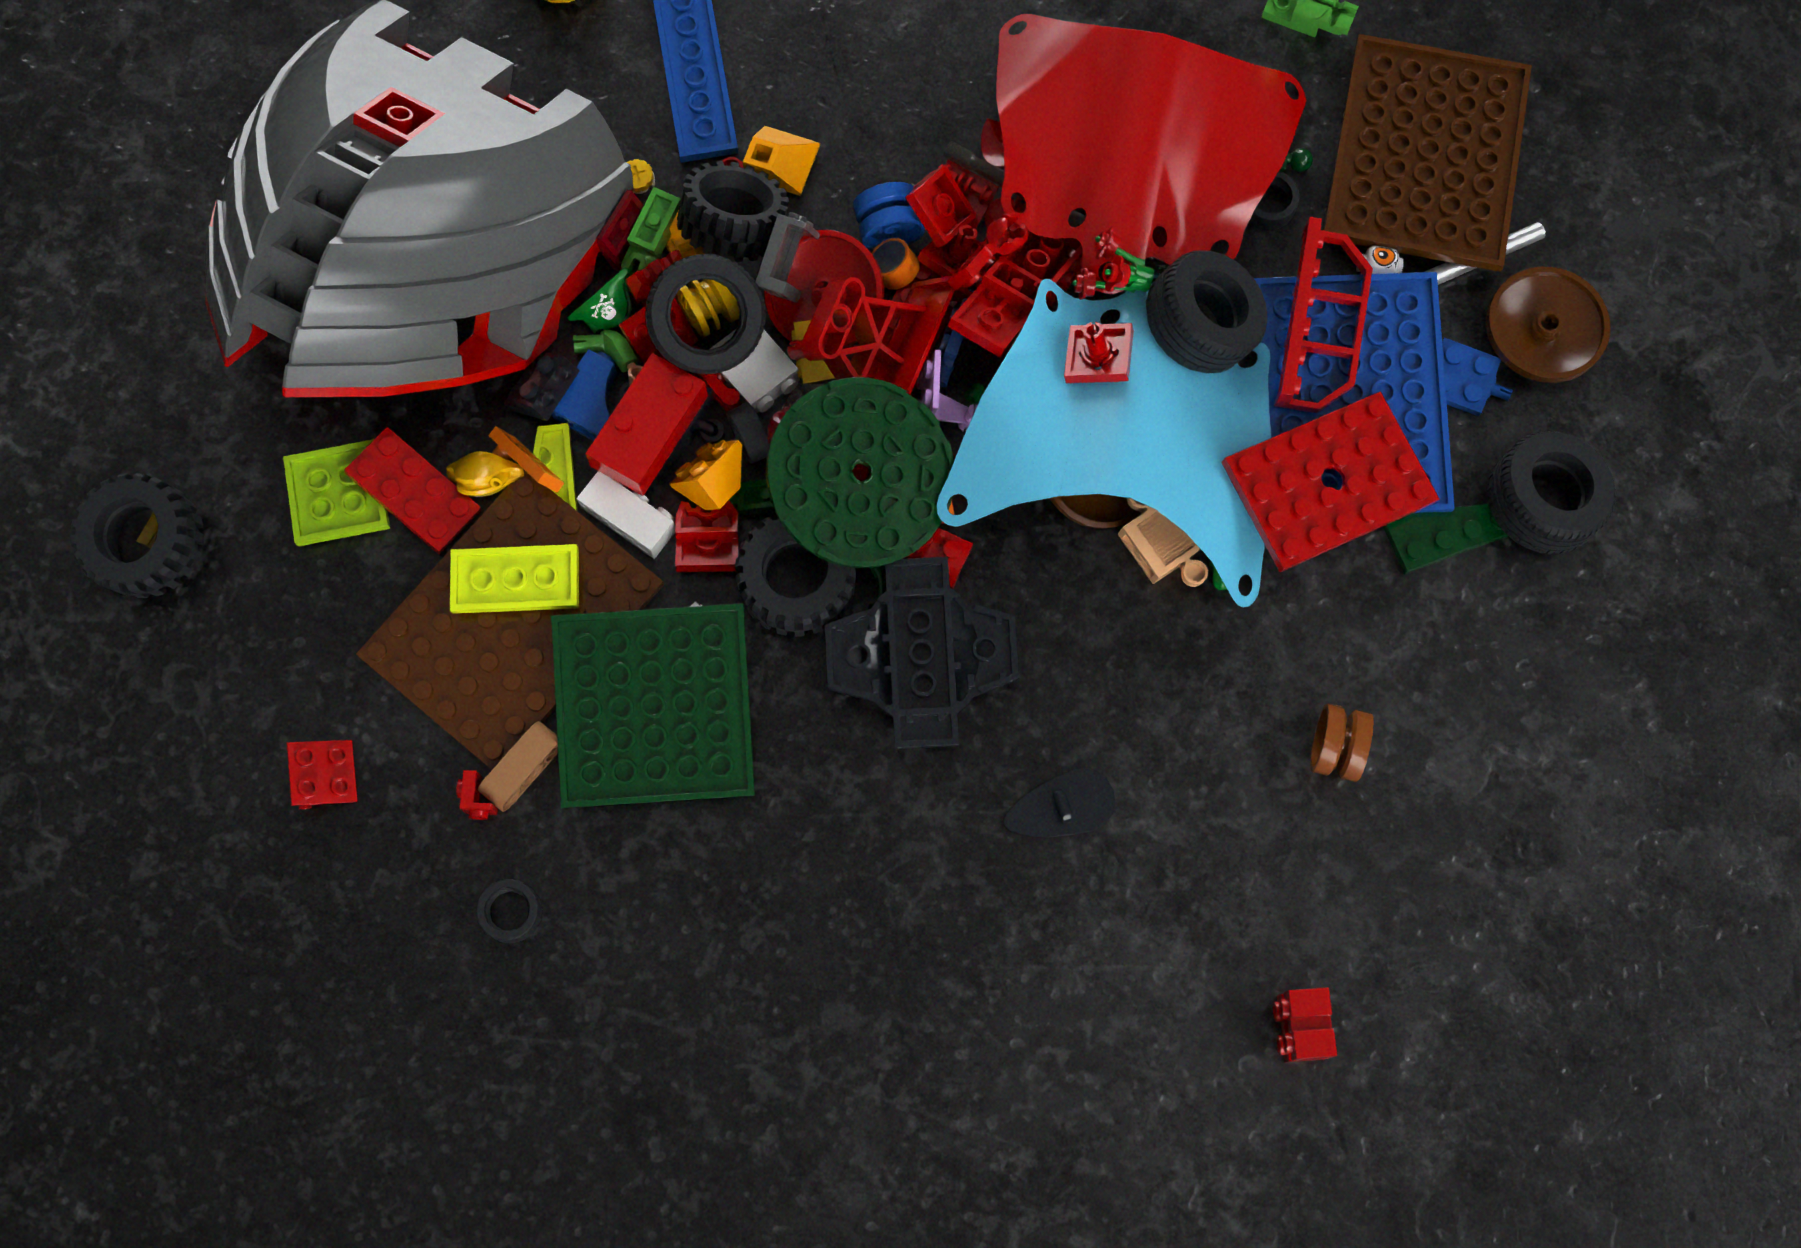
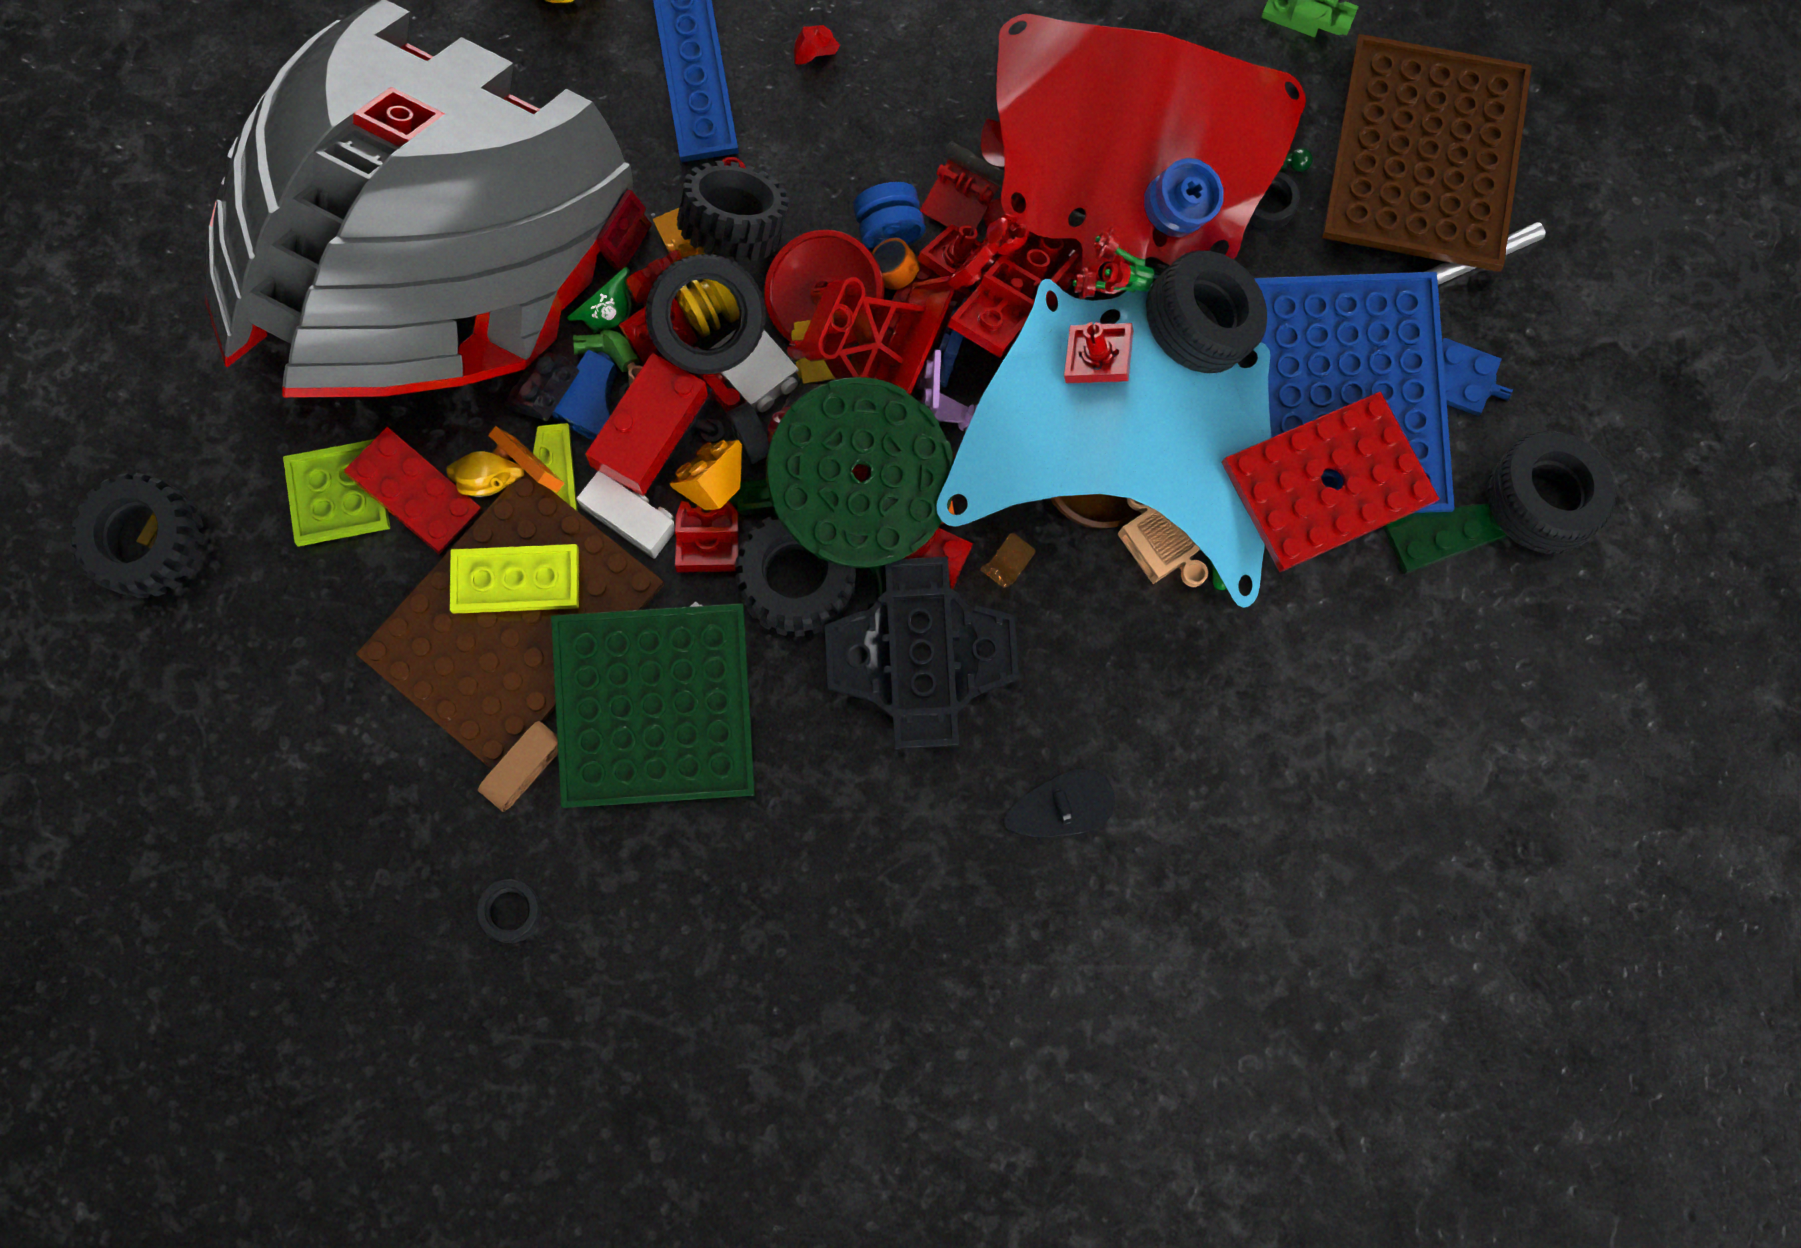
red hinge [286,740,357,809] -> none
red bracket [456,770,498,820] -> none
bright green plate [619,187,681,276] -> none
yellow piece [627,159,655,194] -> none
light orange slope [743,126,820,196] -> none
dark grey panel [755,212,820,303] -> none
red plate [905,165,977,248] -> none
dark green hand [964,383,986,405] -> none
red brick [1273,987,1337,1063] -> none
red plate [1274,217,1373,413] -> none
dark orange wheel [1310,703,1374,782] -> none
head [1356,245,1403,274] -> none
reddish brown dish [1486,266,1611,383] -> none
none -> red plate [794,25,841,64]
none -> clear orange bracket [980,533,1036,588]
none -> blue wheel [1144,158,1224,237]

